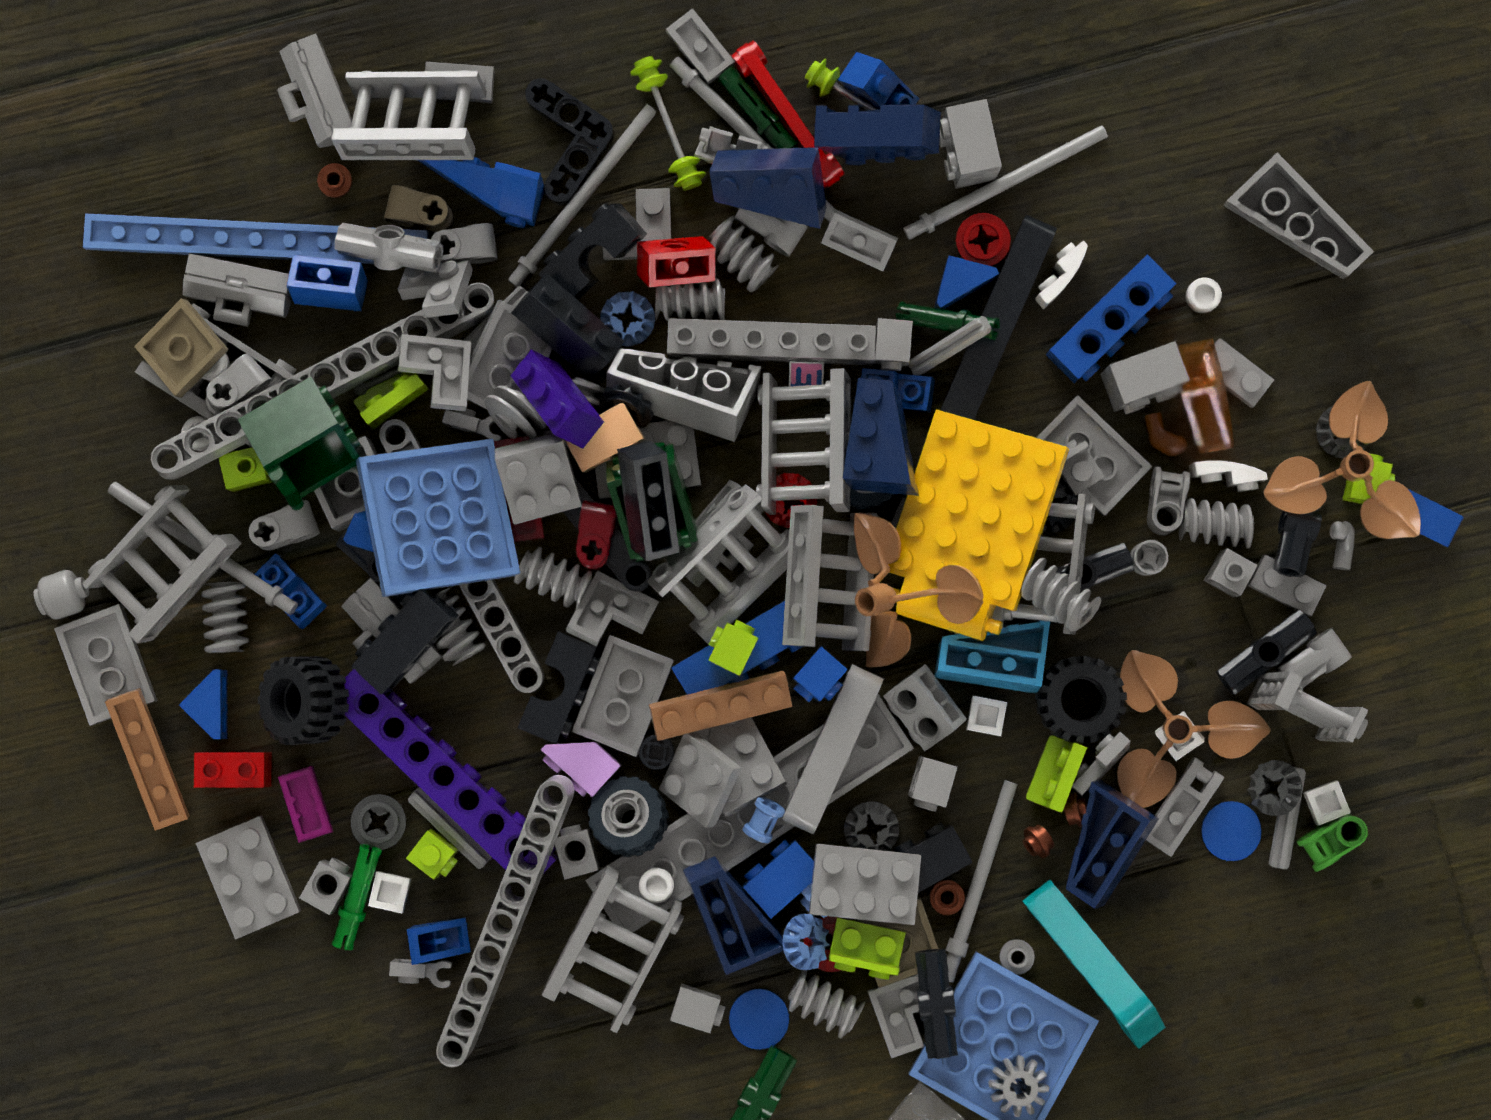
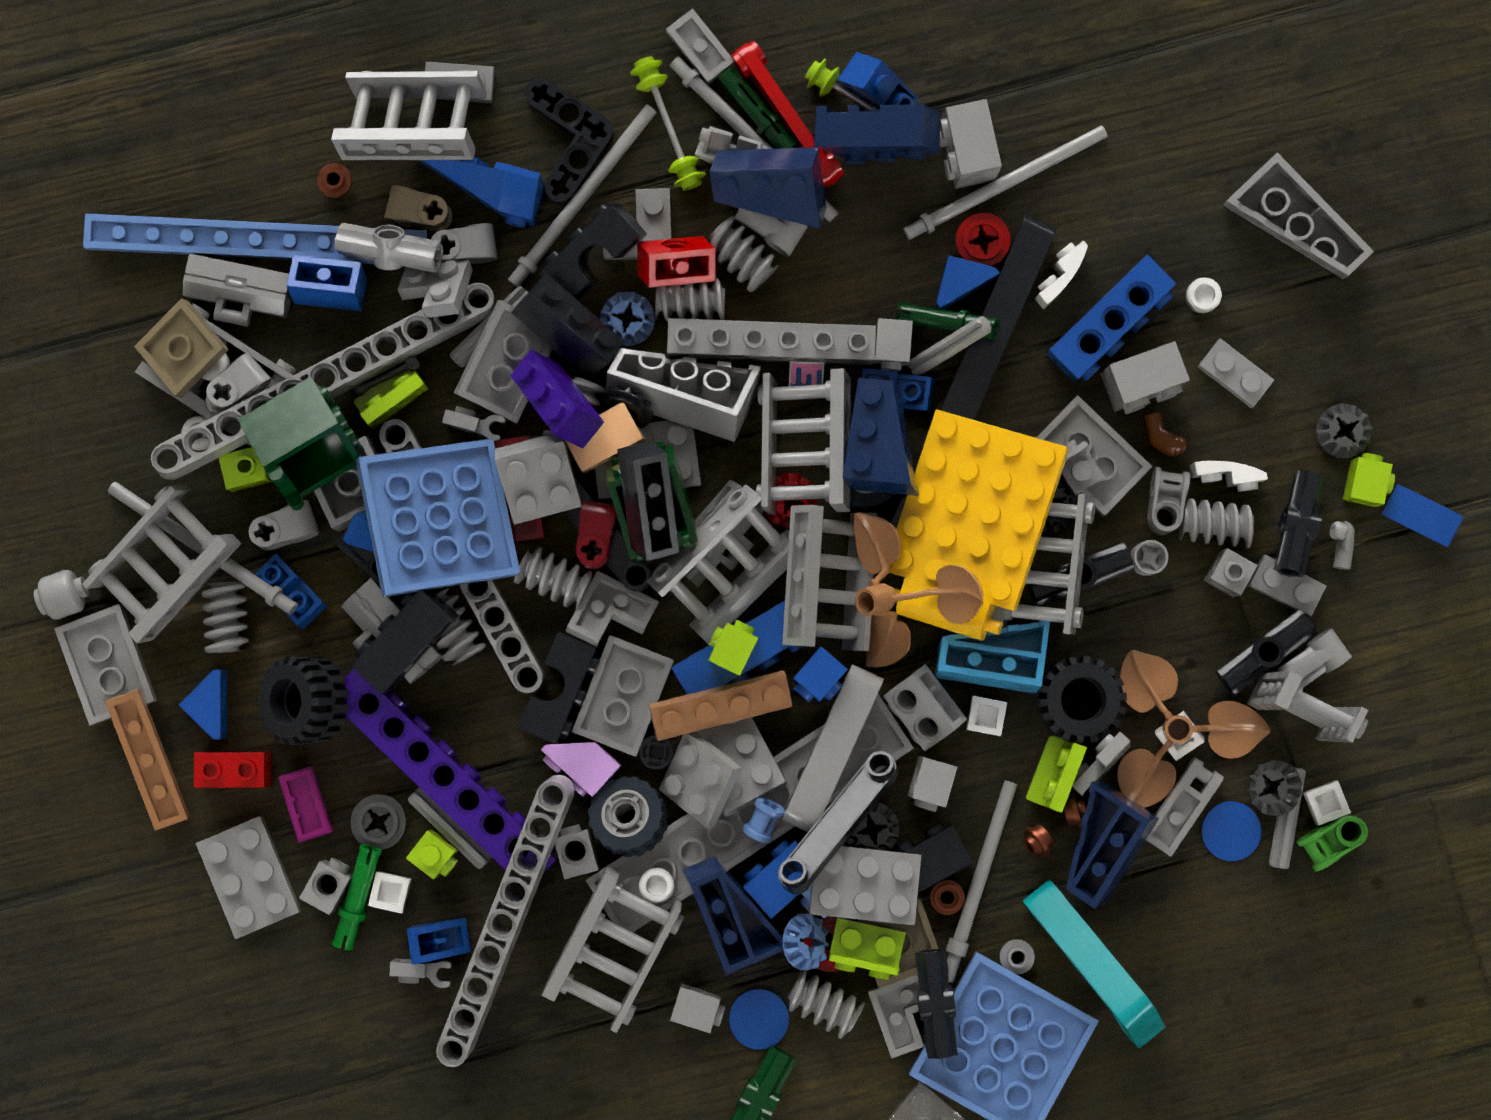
light grey piece [277,33,352,148] -> none
light grey plate [398,334,471,411] -> none
light grey piece [485,385,546,439] -> none
light grey plate [821,210,898,271] -> none
light grey gear [988,1055,1049,1117] -> none
light grey piece [1021,558,1101,632] -> none
clear orange slope [1178,338,1234,454] -> none
medium nougat plant [1263,381,1421,539] -> none
none -> piece [778,751,898,894]

